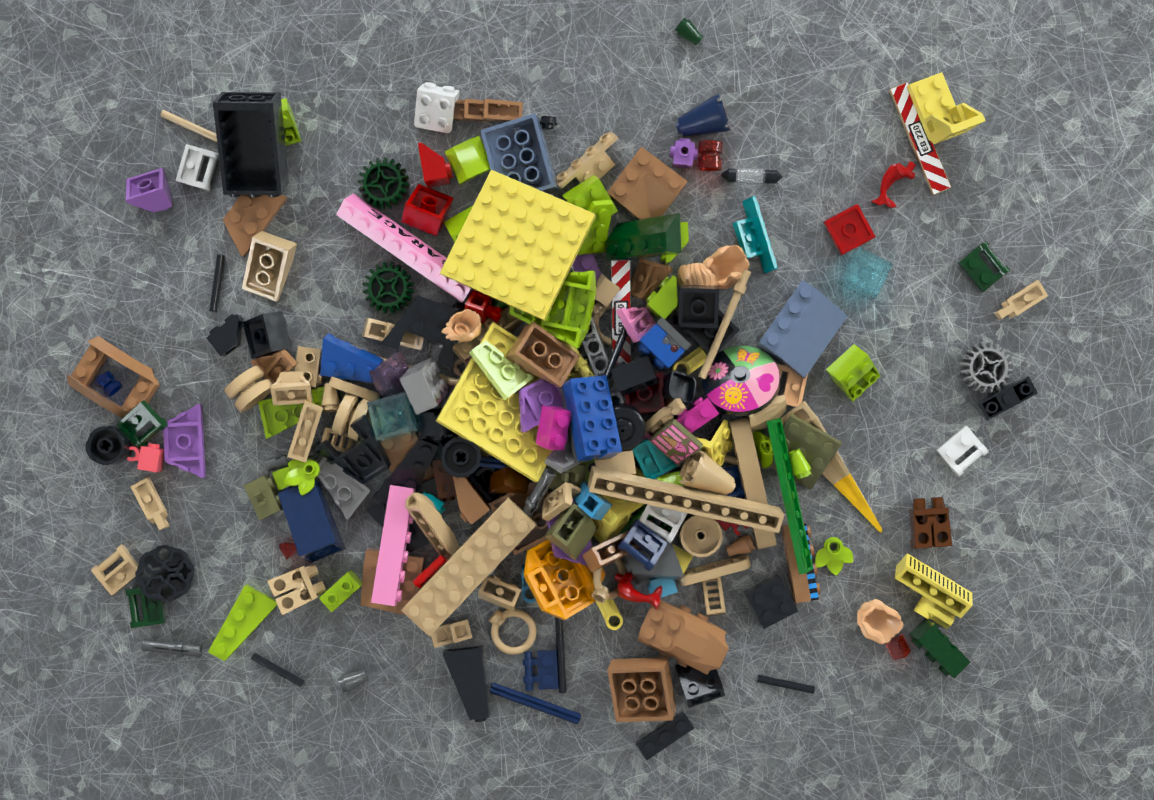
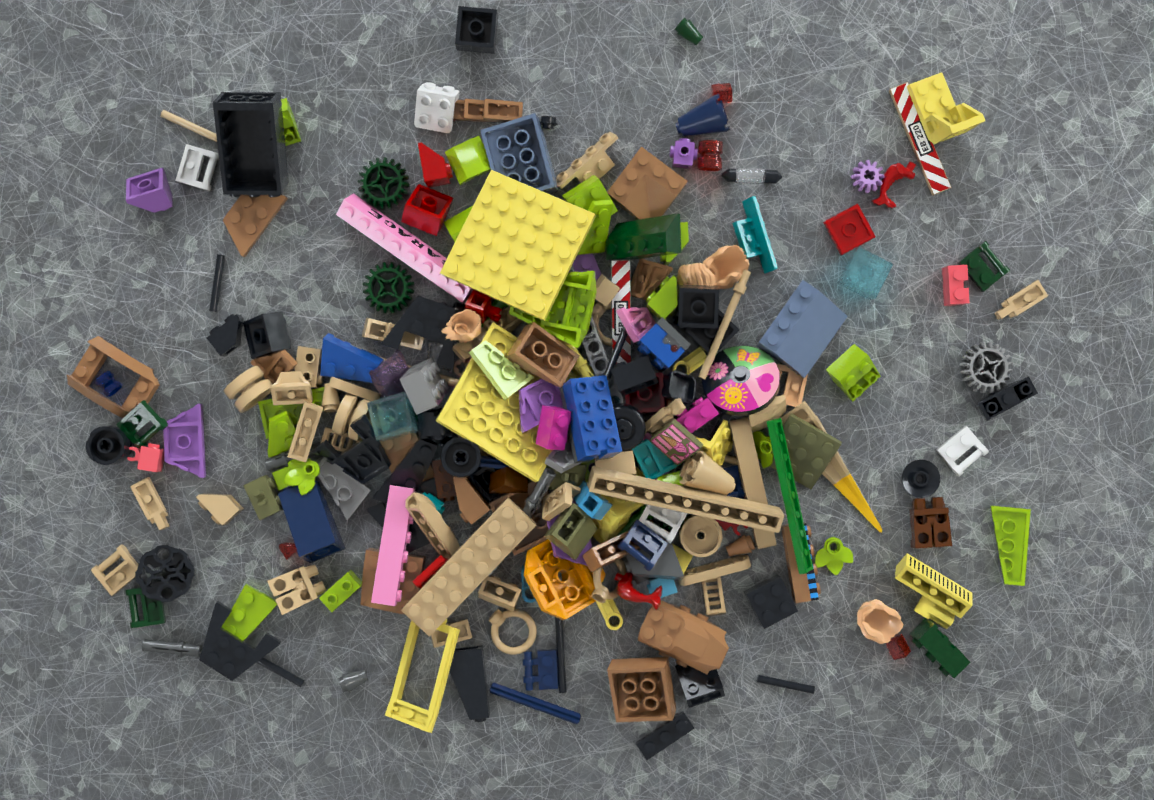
tan slope [242,231,297,302] -> none
lime cone [789,449,811,479] -> none
none -> tan slope [196,494,244,526]
none -> black wing [199,601,281,681]
none -> lime wing [267,411,296,458]
none -> light yellow animal [385,619,460,733]
none -> black brick [455,6,498,54]
none -> clear red slope [711,83,732,103]
none -> lavender gear [851,160,884,193]
none -> black dish [902,459,940,498]
none -> coral brick [942,265,970,306]
none -> lime wing [990,505,1031,586]

